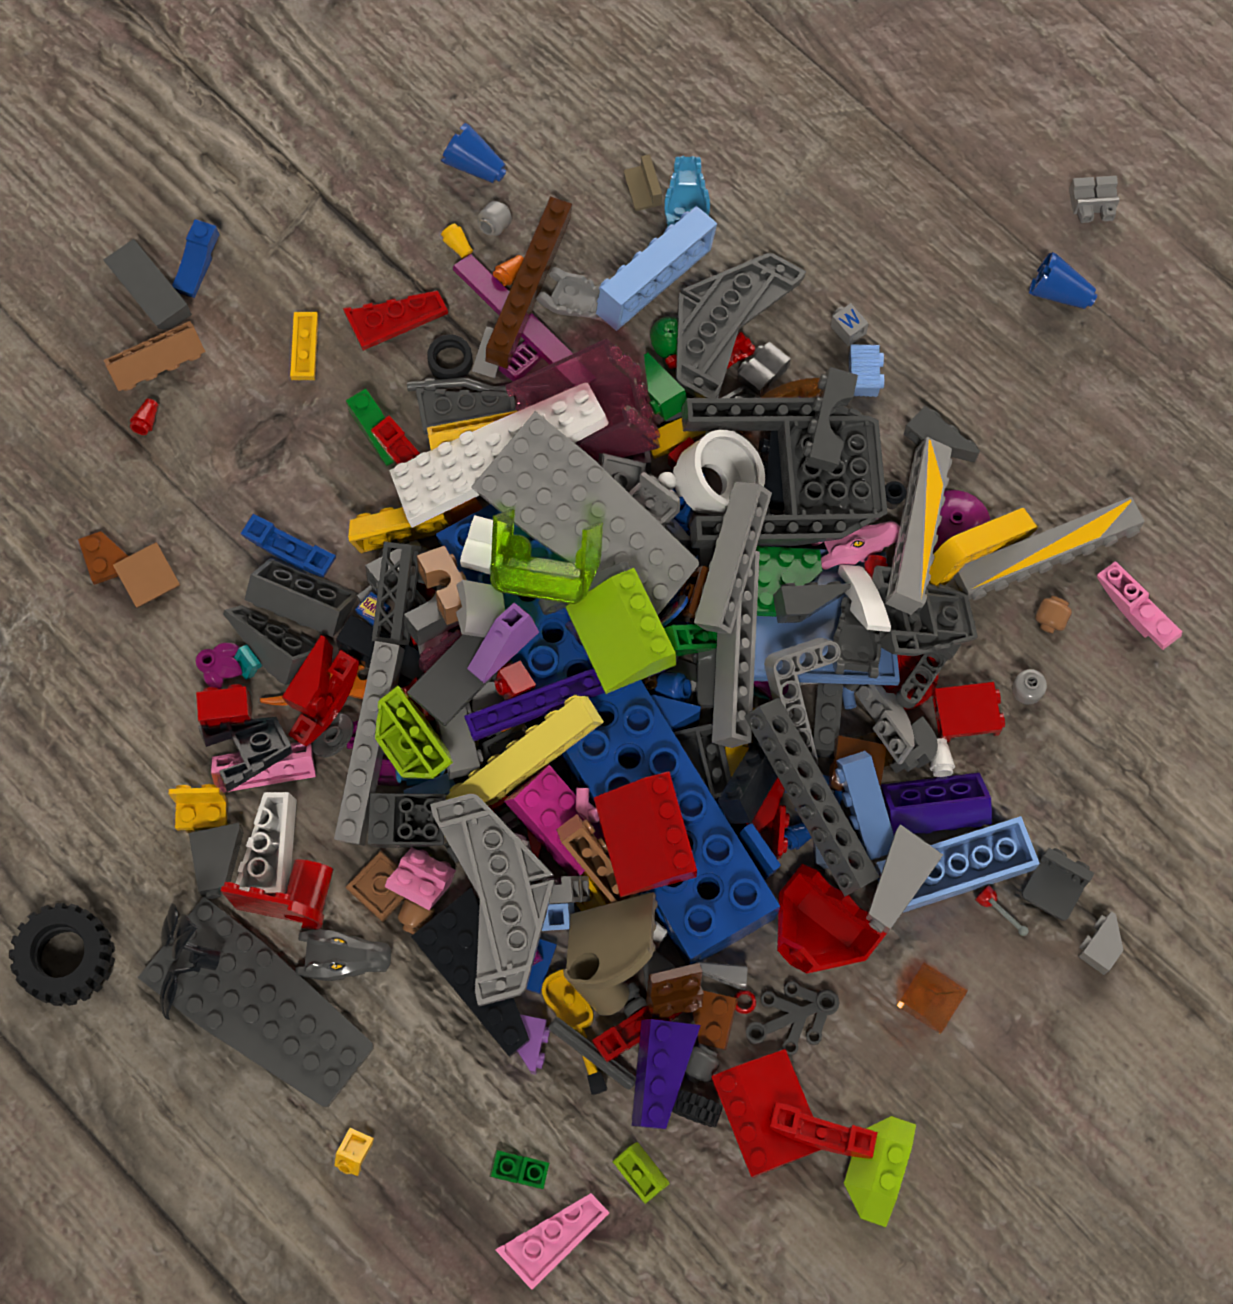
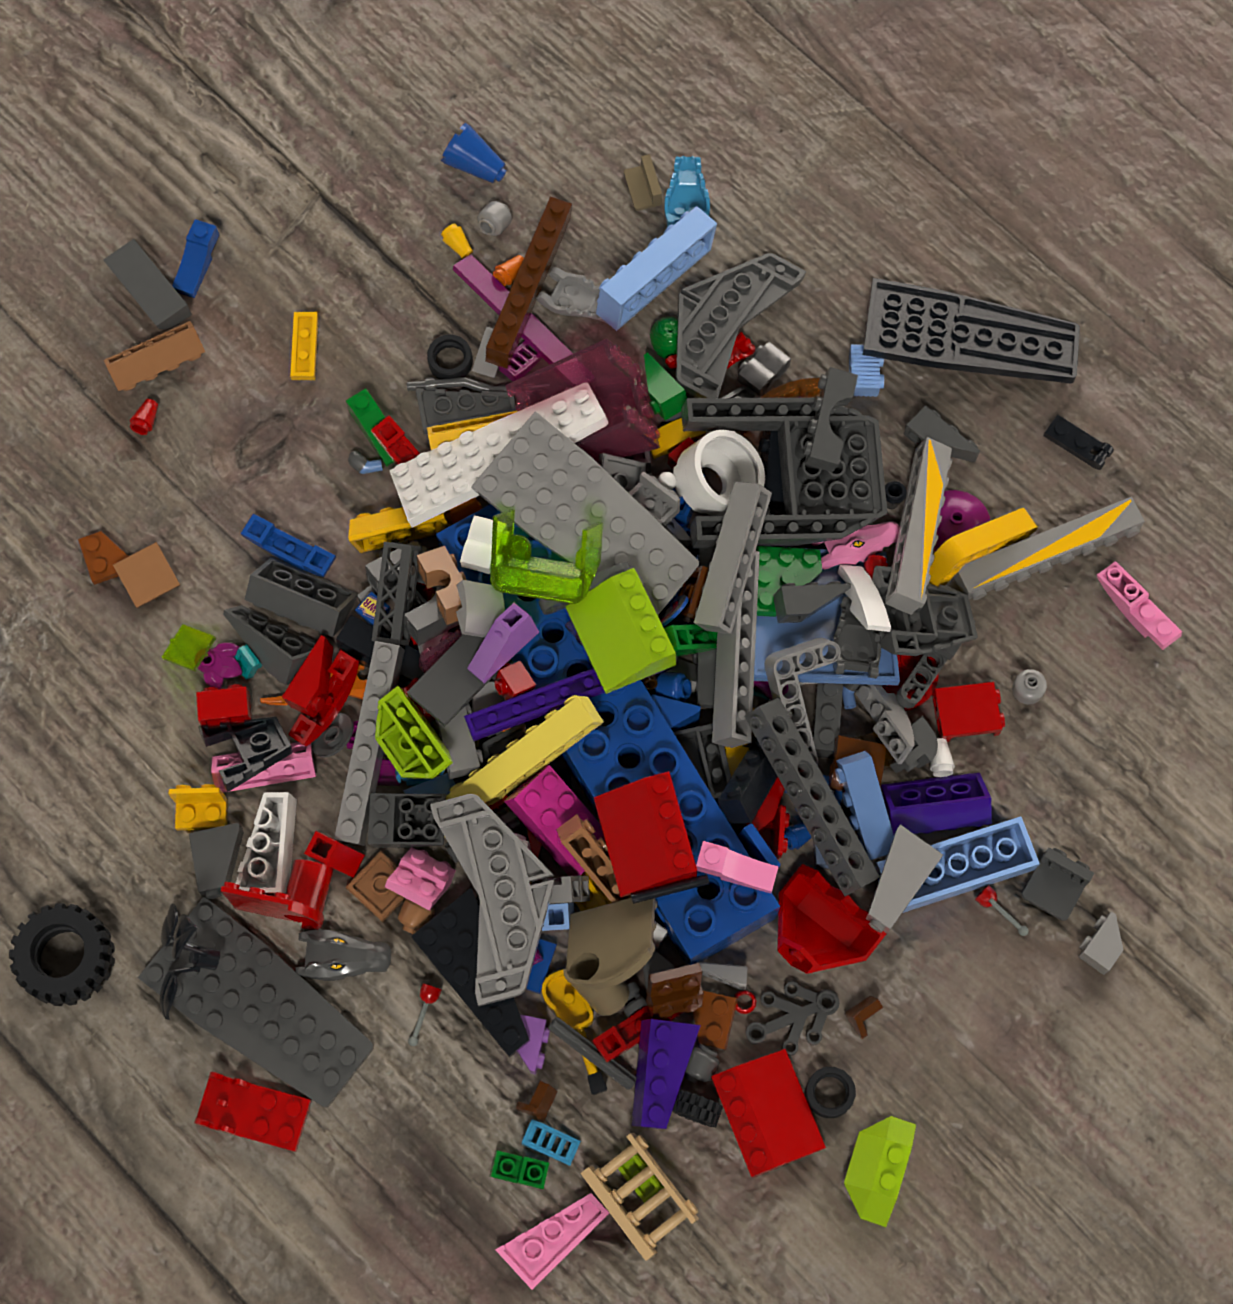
yellow bracket [334,1128,374,1176] -> none
red wing [343,291,448,351] -> none
bright pink arm [576,788,600,823] -> none
red slope [769,1102,878,1159] -> none
light grey brick [830,303,869,347] -> none
clear orange slope [896,963,968,1034] -> none
blue cone [1028,252,1097,309] -> none
medium nougat head [1035,596,1072,634] -> none
light grey hips [1069,176,1119,223] -> none
none -> clear neon green piece [161,624,216,672]
none -> red hinge [194,1072,312,1152]
none -> red slope [304,831,366,878]
none -> arm [348,451,383,474]
none -> hinge [408,983,442,1046]
none -> reddish brown tile [515,1081,558,1121]
none -> dark azure slope [521,1119,581,1166]
none -> tan fence [580,1133,699,1261]
none -> black bar [631,874,710,904]
none -> bright pink slope [696,841,778,894]
none -> black tyre [805,1067,856,1118]
none -> reddish brown tile [844,996,883,1039]
none -> black wing [862,278,1080,384]
none -> black plate [1043,414,1114,470]

